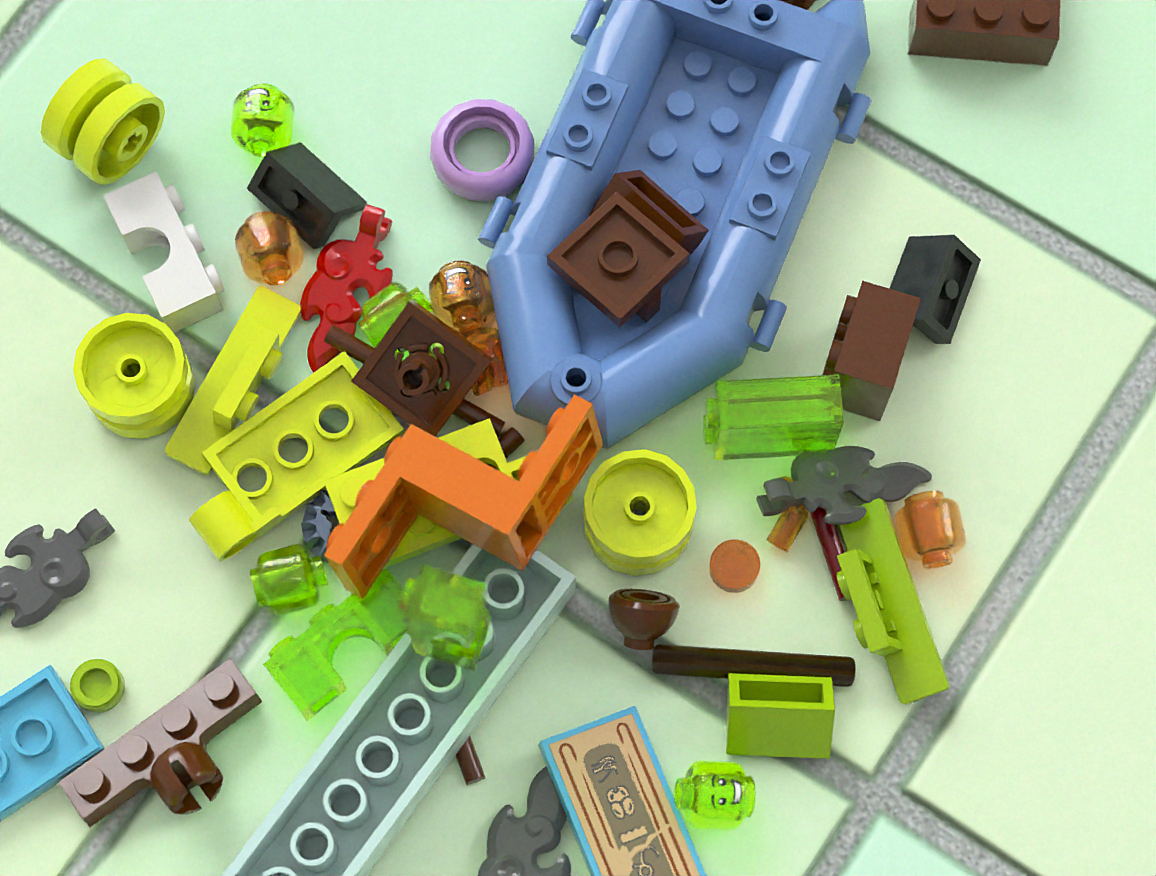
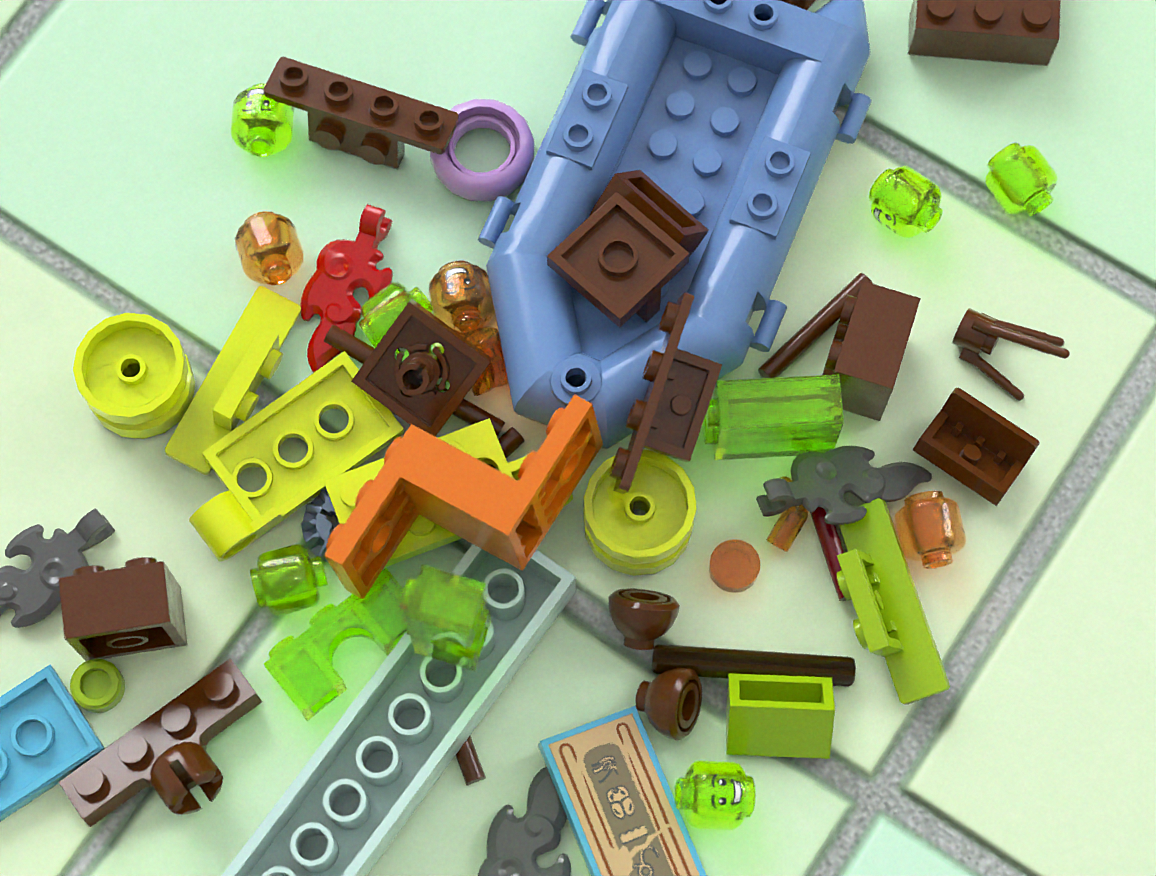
neon yellow wheel [40,58,165,185] -> none
white arch [103,171,225,333] -> none
pearl dark grey panel [246,142,368,249] -> none
pearl dark grey panel [889,234,981,344] -> none
none -> reddish brown brick [58,557,187,661]
none -> reddish brown bracket [263,57,459,169]
none -> reddish brown bracket [609,292,722,494]
none -> reddish brown brick [635,668,702,741]
none -> reddish brown bar [758,273,872,383]
none -> clear neon green head [869,166,943,238]
none -> reddish brown bracket [913,388,1040,507]
none -> reddish brown plant [952,308,1070,401]
none -> clear neon green head [985,142,1058,216]

